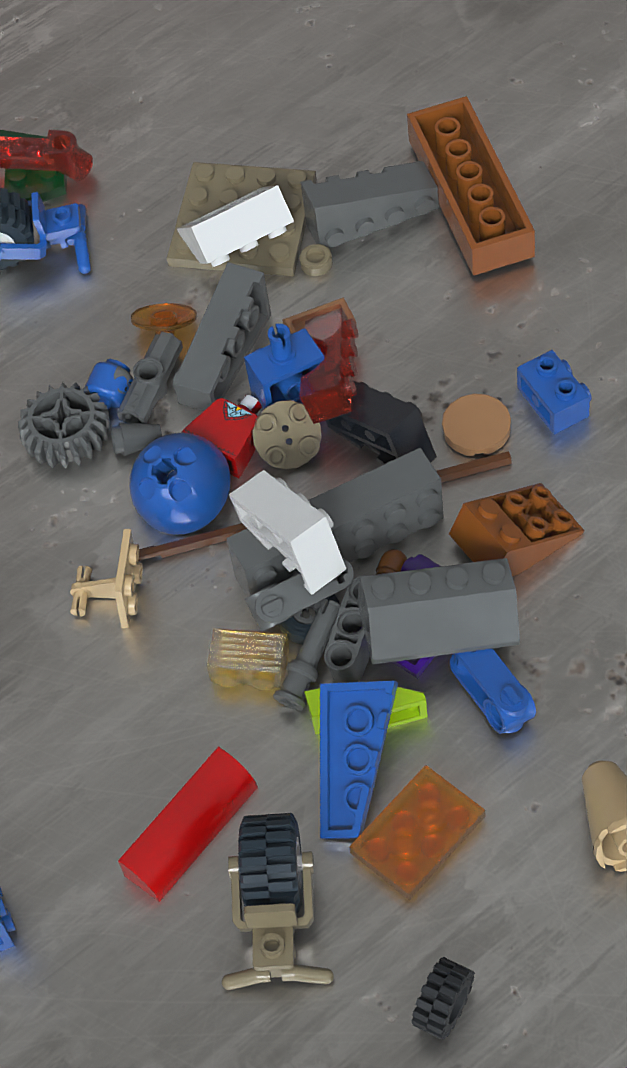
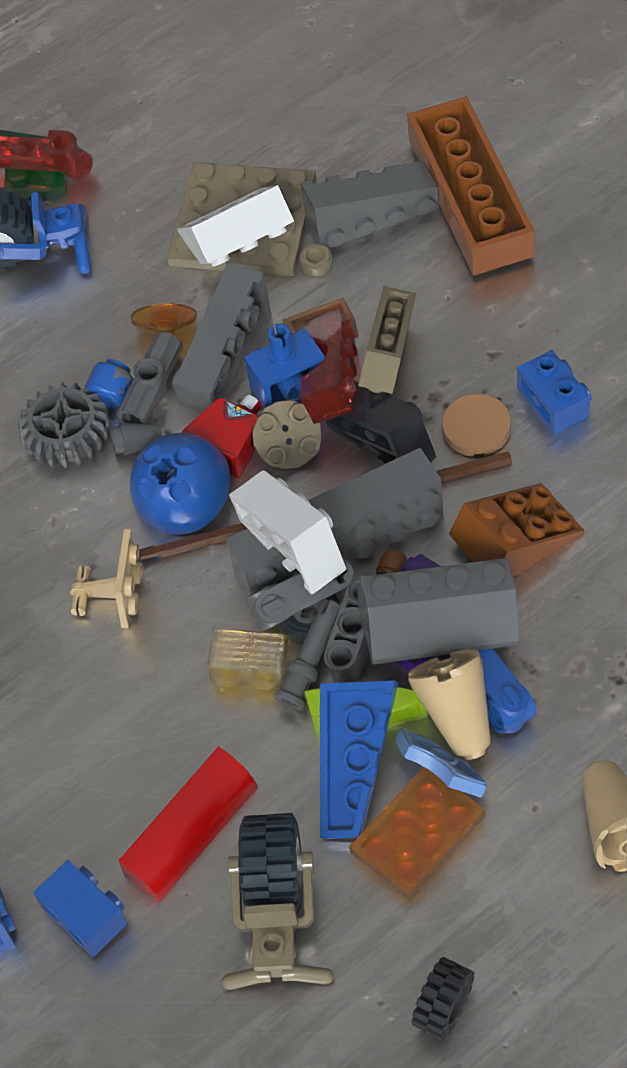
none -> blue brick [33,860,127,957]
none -> dark tan brick [358,286,416,394]
none -> medium blue tile [394,728,487,798]
none -> tan cone [408,649,491,760]

